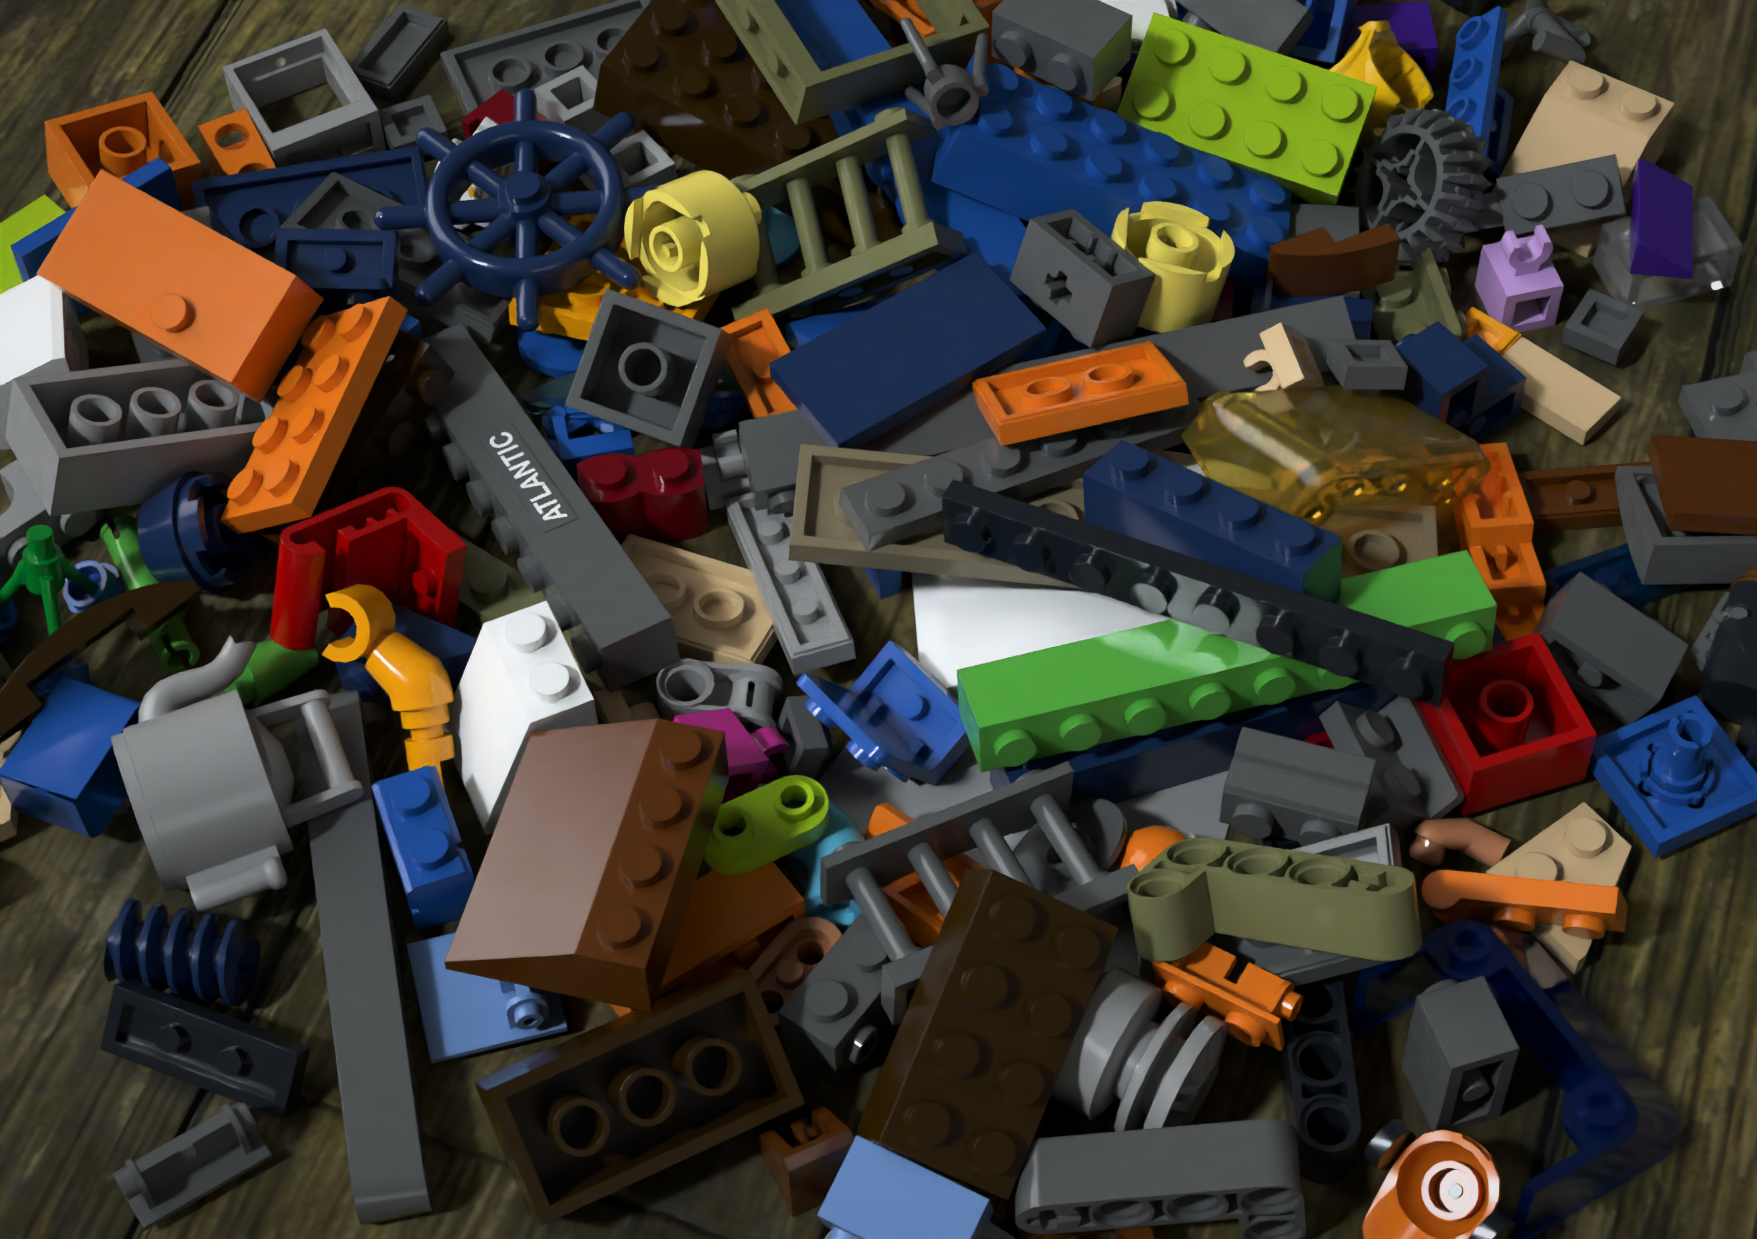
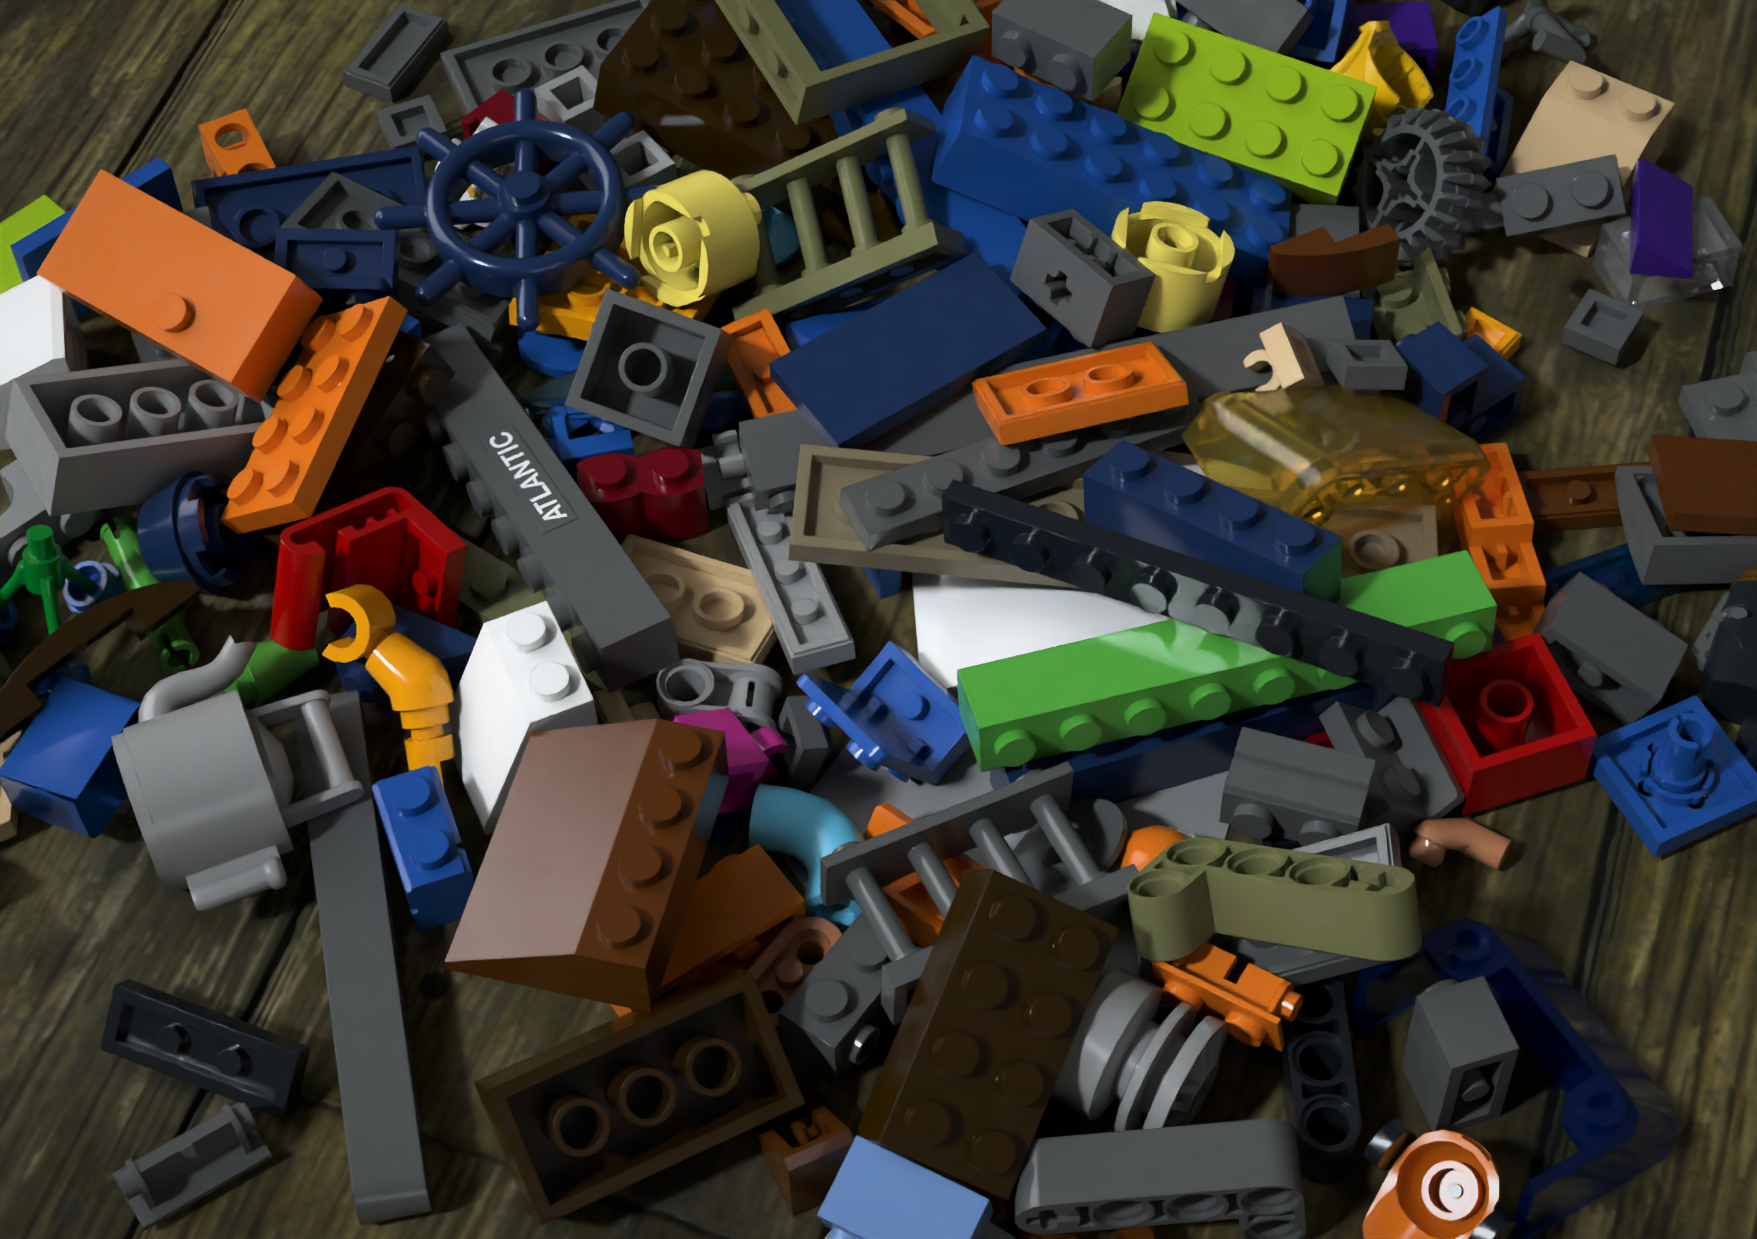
orange brick [44,91,201,211] -> none
dark blue piece [103,898,261,1007] -> none
light grey window [222,28,386,168] -> none
medium blue hinge [407,933,568,1064] -> none
lime plate [704,775,830,875] -> none
dark grey plant [901,18,989,130] -> none
orange plate [1421,870,1628,939] -> none
lavender brick [1475,224,1564,333] -> none
tan wing [1486,802,1632,975] -> none
tan tile [1502,337,1622,446] -> none

